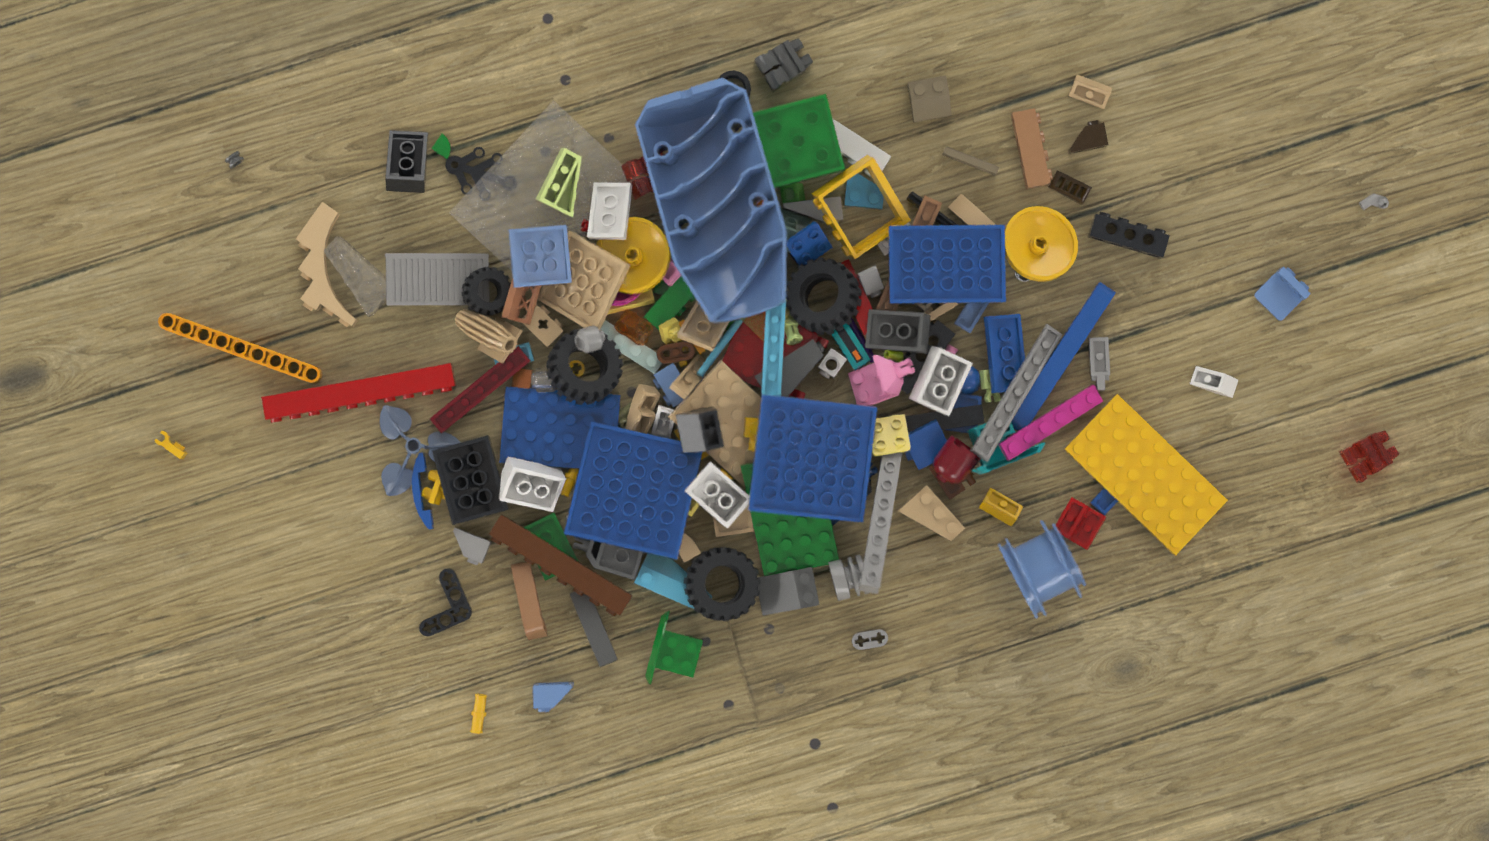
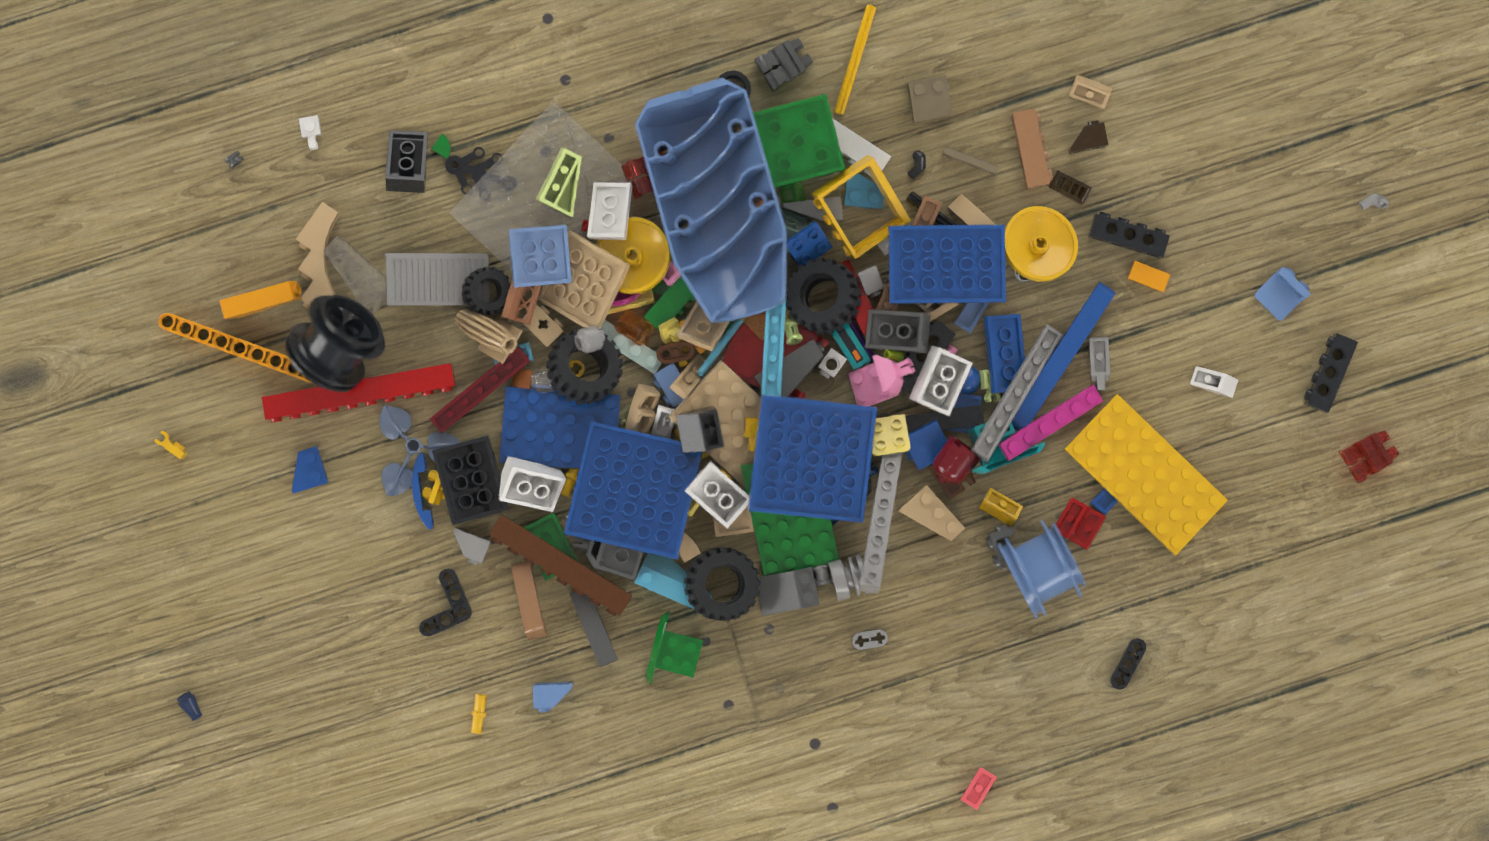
none -> dark blue cone [177,691,202,721]
none -> light orange slope [219,281,302,319]
none -> black wheel [285,295,385,392]
none -> blue wing [292,446,329,494]
none -> white plate [299,115,322,151]
none -> light grey bush [812,564,832,586]
none -> yellow axle [834,5,876,115]
none -> black arm [907,151,926,180]
none -> coral plate [960,767,997,810]
none -> dark grey bracket [985,524,1014,571]
none -> black beam [1110,638,1146,690]
none -> light orange tile [1127,261,1171,293]
none -> black brick [1304,333,1358,413]

